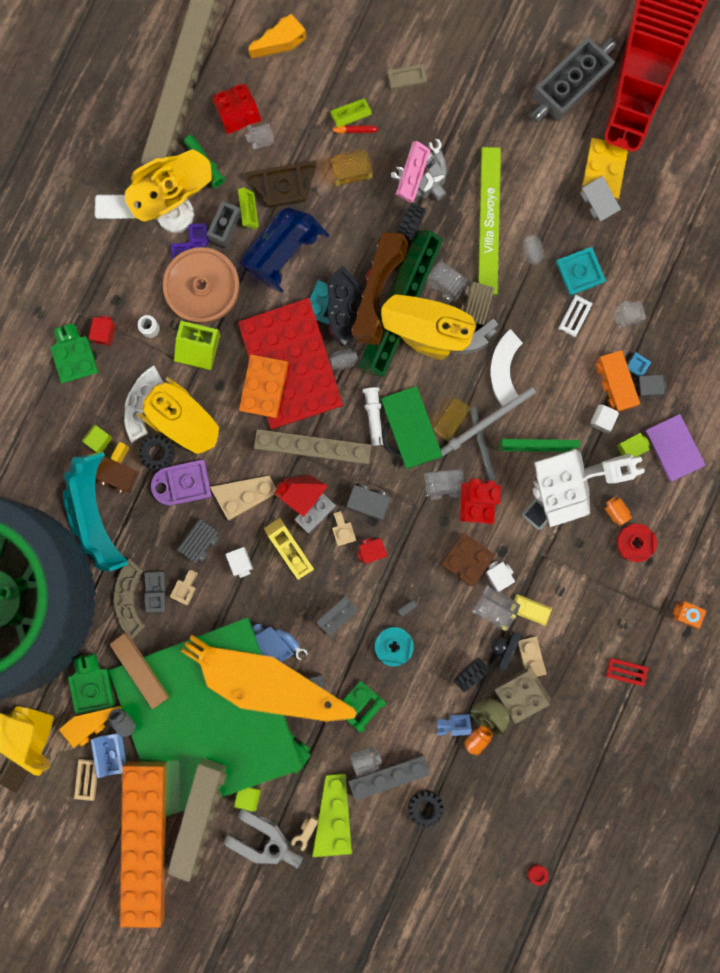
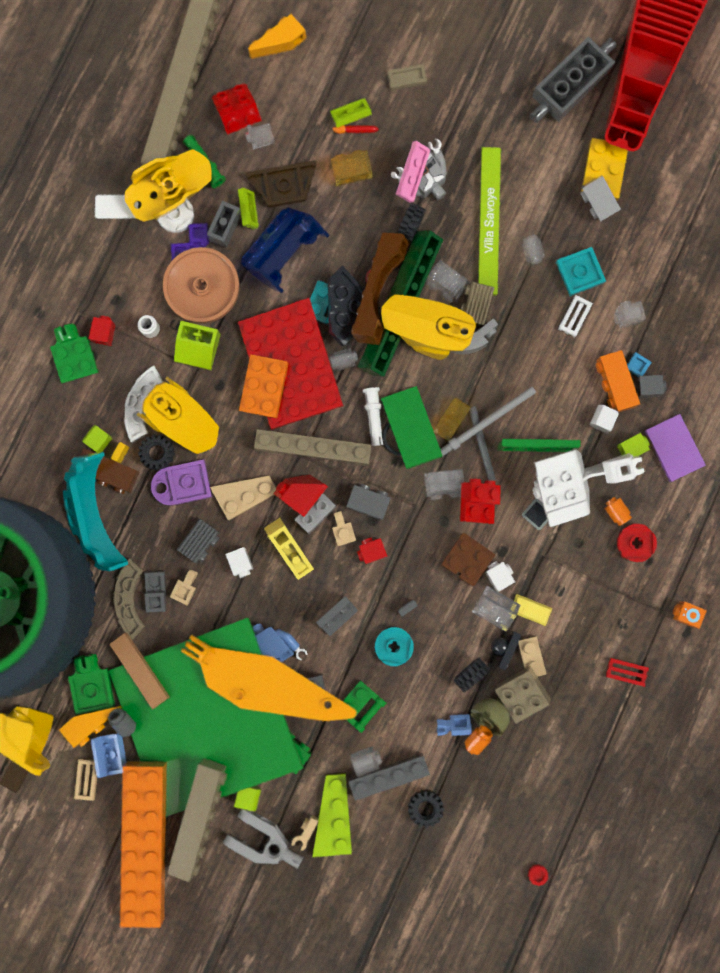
white tile [490,329,523,406] -> none

